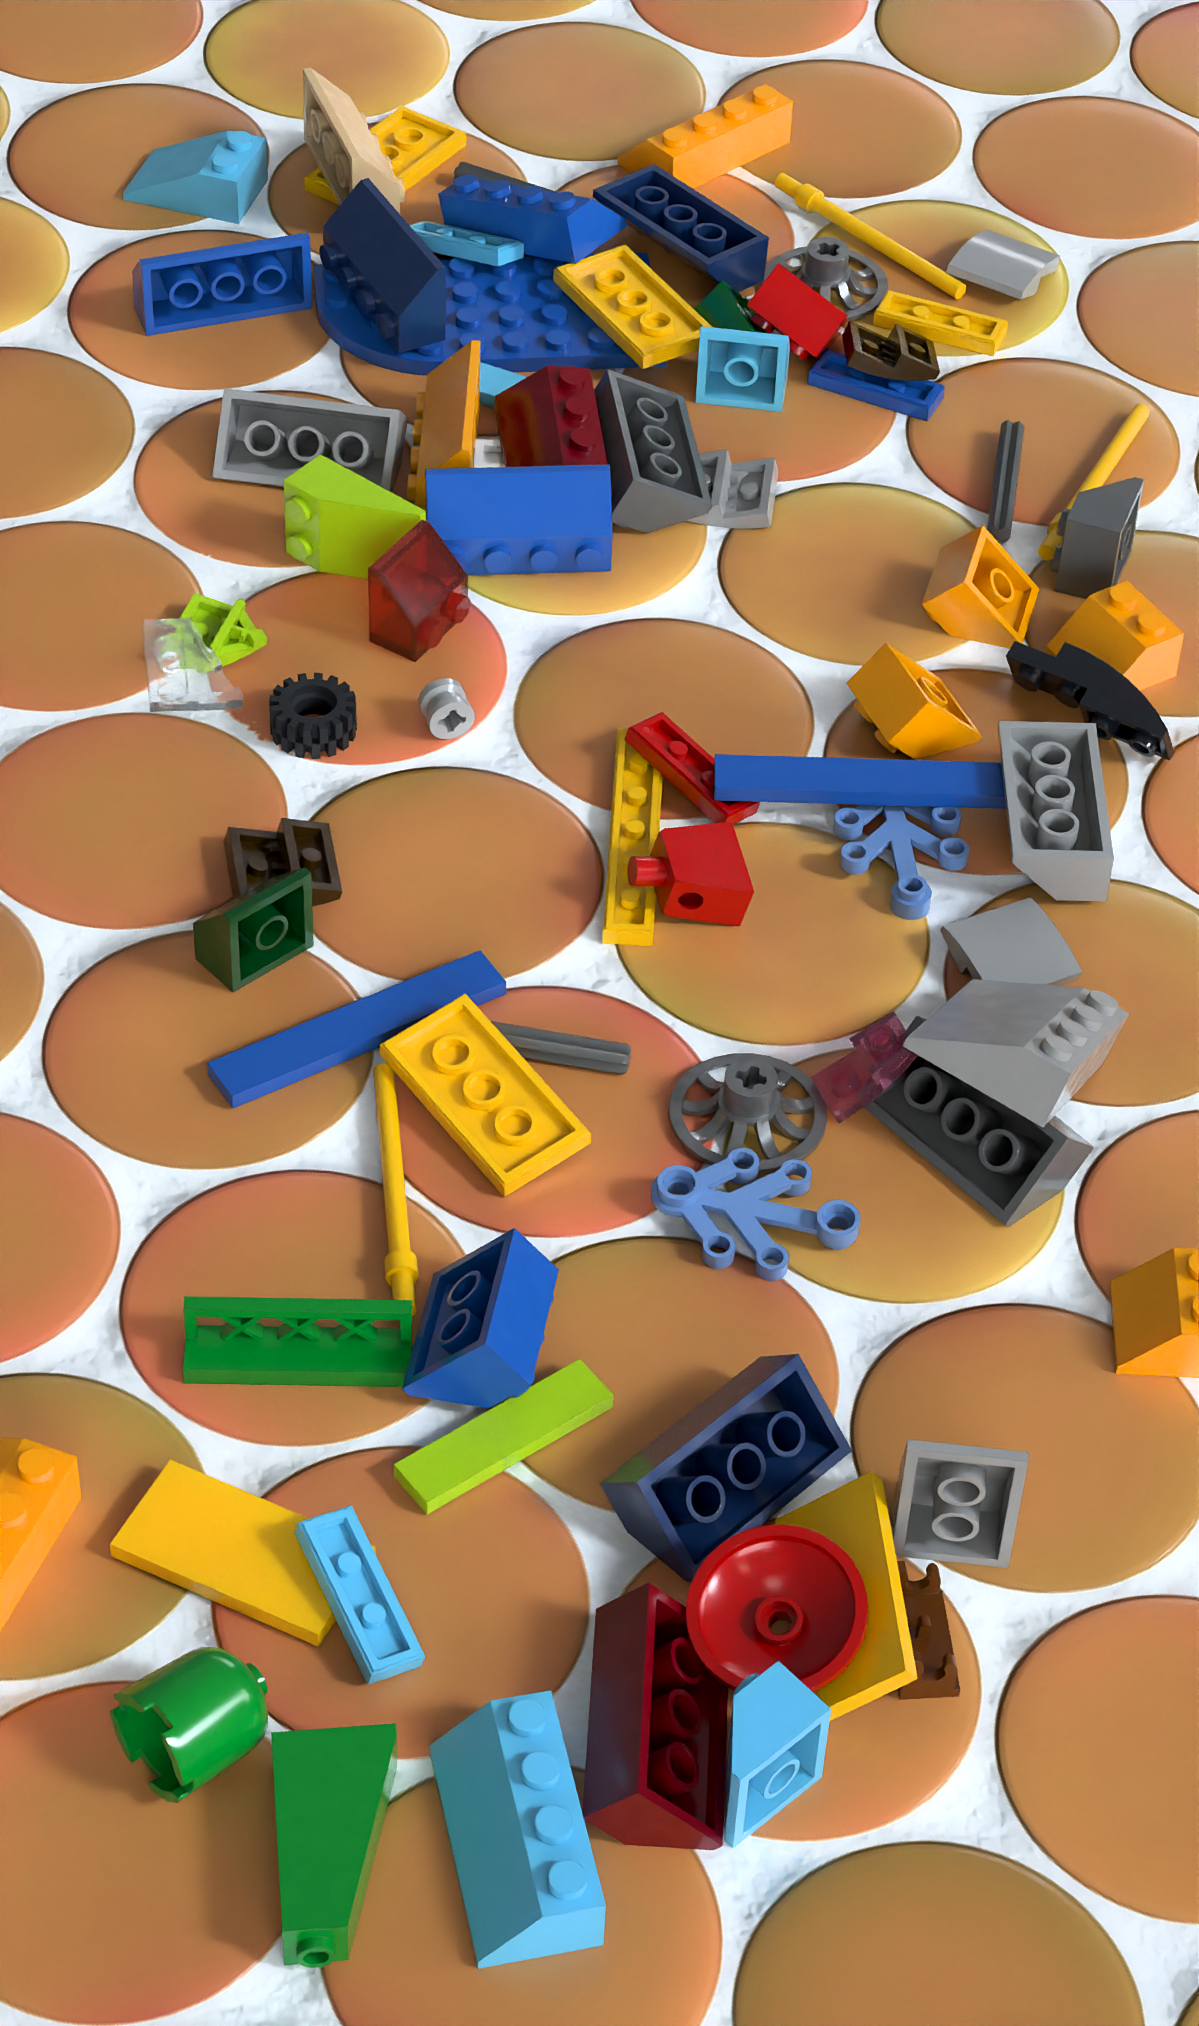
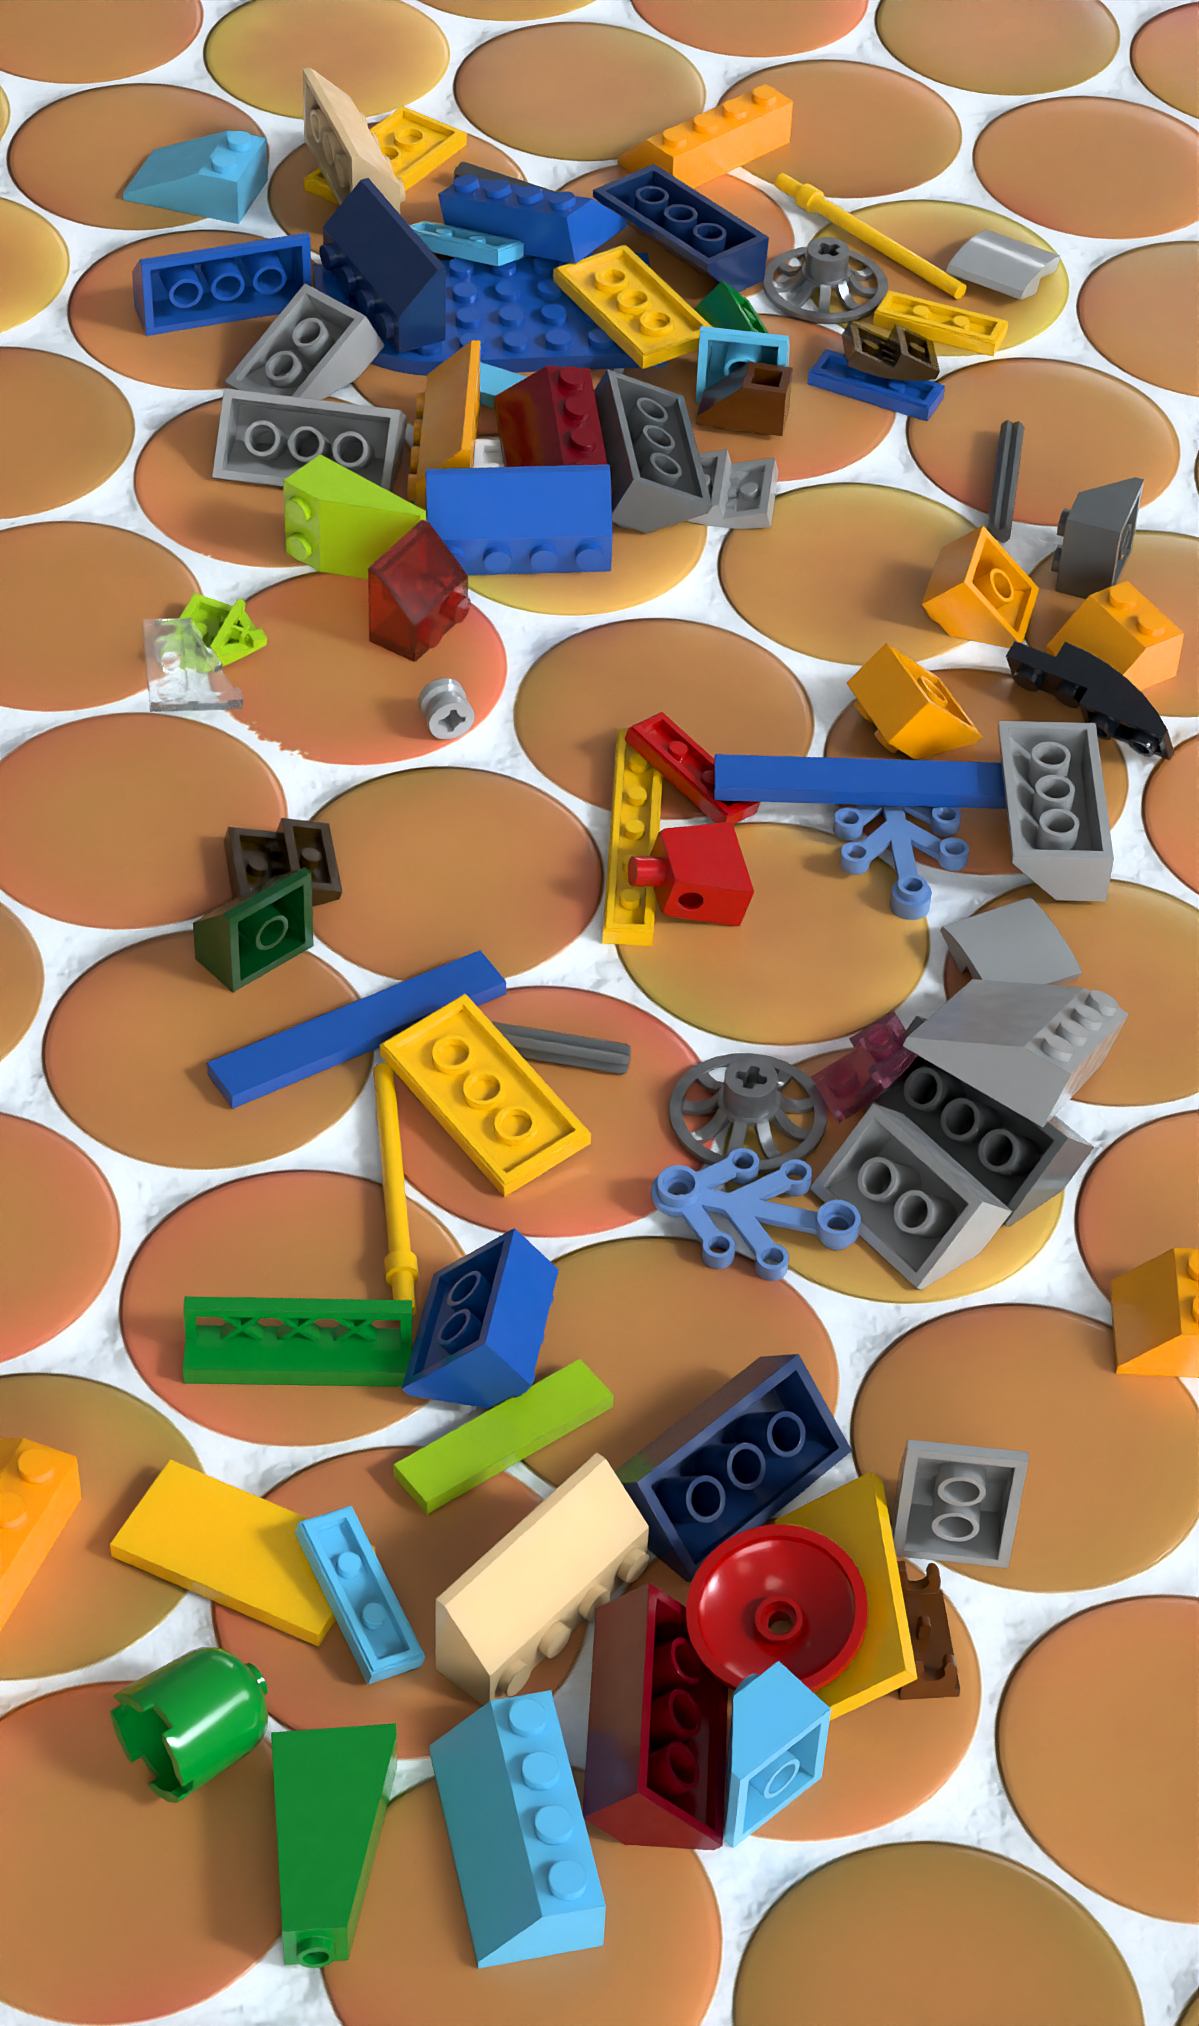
black tyre [269,673,357,759] -> none
red slope [747,263,849,361] -> none
yellow bar [1038,404,1150,561] -> none
none -> light grey slope [224,284,385,400]
none -> slope [435,1453,649,1706]
none -> reddish brown slope [696,361,793,436]
none -> light grey slope [810,1103,1012,1290]

